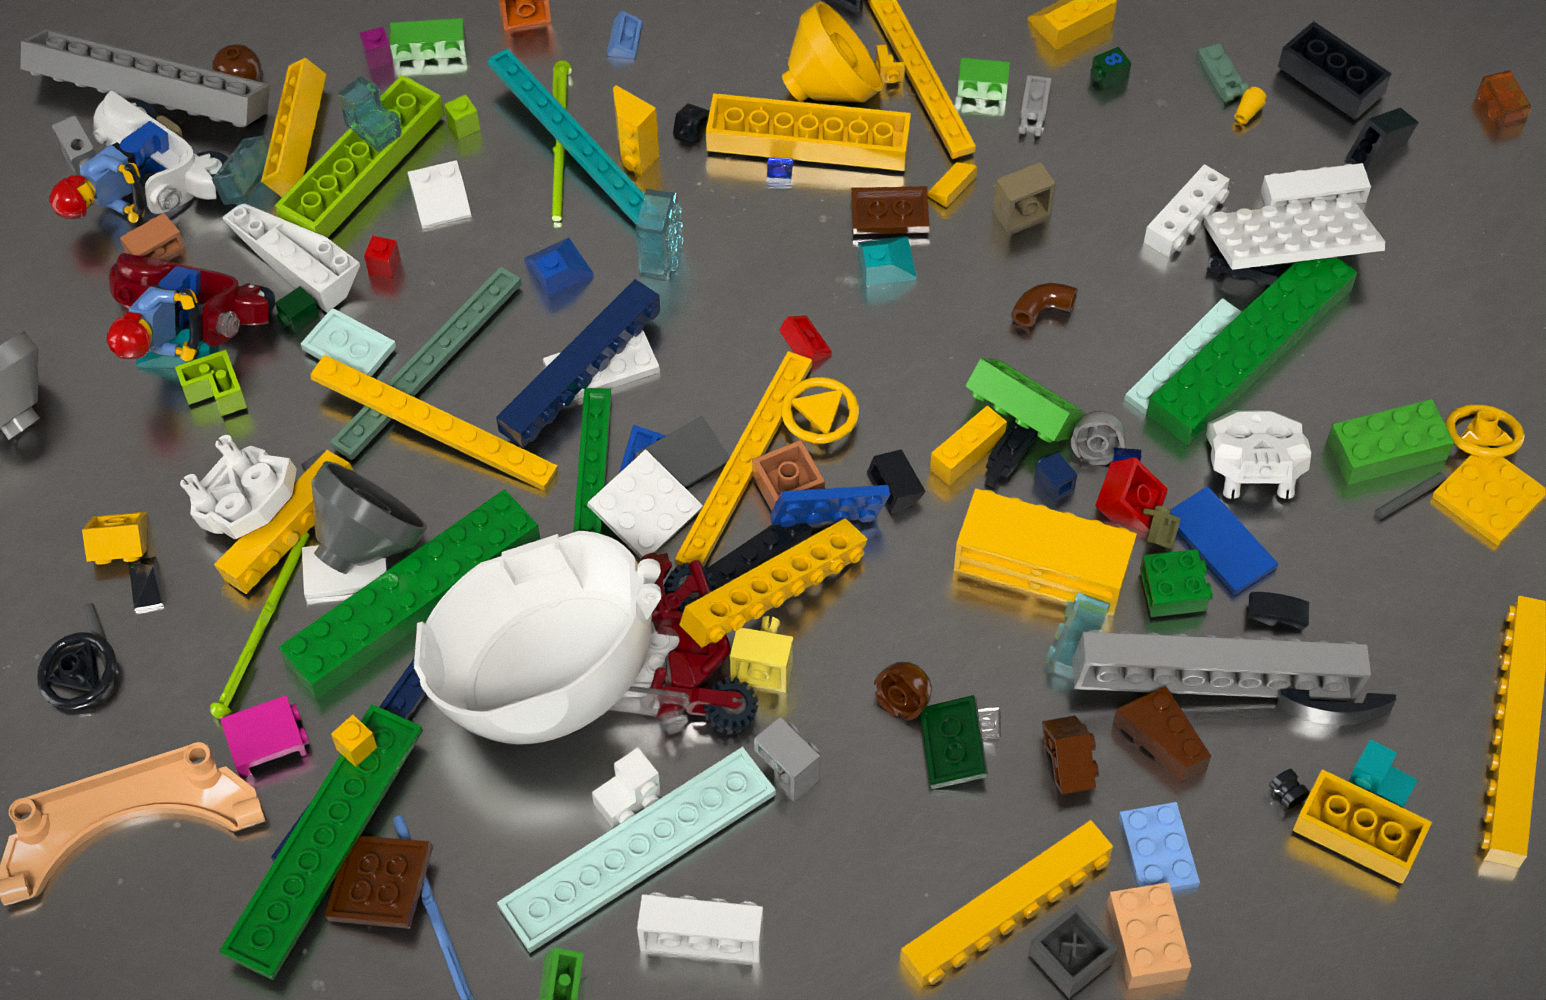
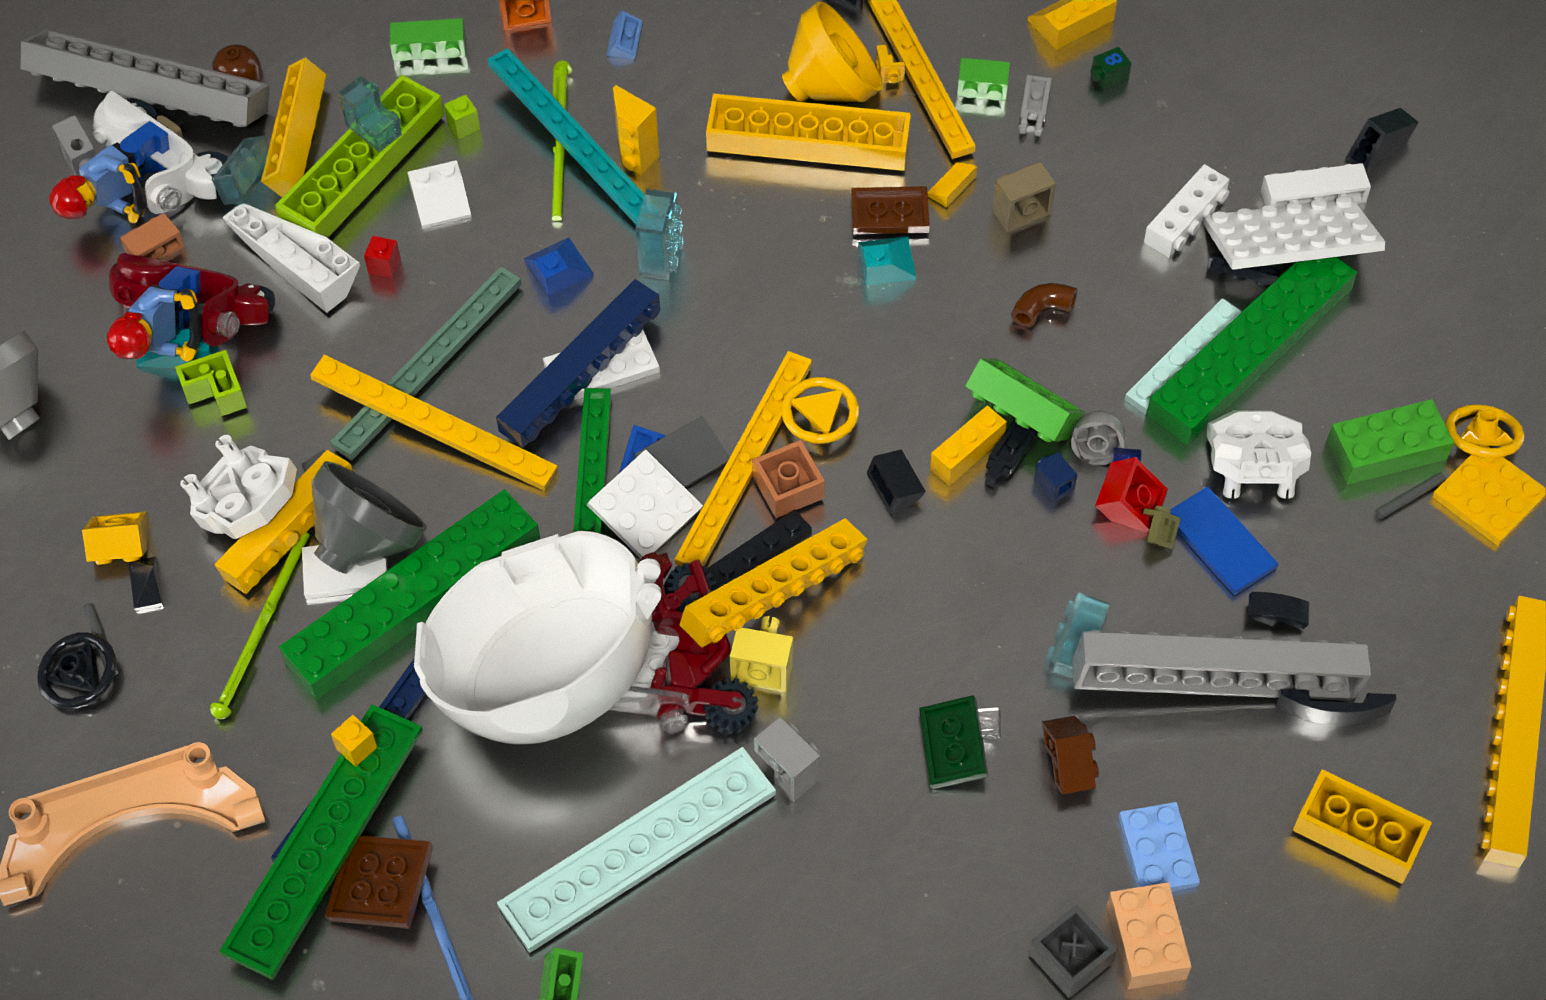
dark pink panel [220,695,309,779] -> none
dark green brick [275,286,320,333] -> none
light aqua plate [301,308,396,376] -> none
magenta brick [360,27,393,70] -> none
white brick [592,748,661,828] -> none
white brick [637,893,763,963] -> none
black bracket [673,103,710,143] -> none
clear blue tile [767,158,793,184] -> none
blue plate [770,485,890,527] -> none
red slope [779,315,832,364] -> none
reddish brown cylinder [874,662,932,720] -> none
yellow brick [900,820,1113,988] -> none
yellow brick [954,488,1137,616] -> none
reddish brown wedge [1113,686,1211,782] -> none
green brick [1140,549,1213,617] -> none
sand green plate [1197,43,1249,102] -> none
yellow cone [1234,86,1267,124] -> none
black wheel [1269,769,1310,810] -> none
black brick [1278,21,1392,120] -> none
teal brick [1348,739,1418,808] -> none
clear orange brick [1477,70,1532,129] -> none

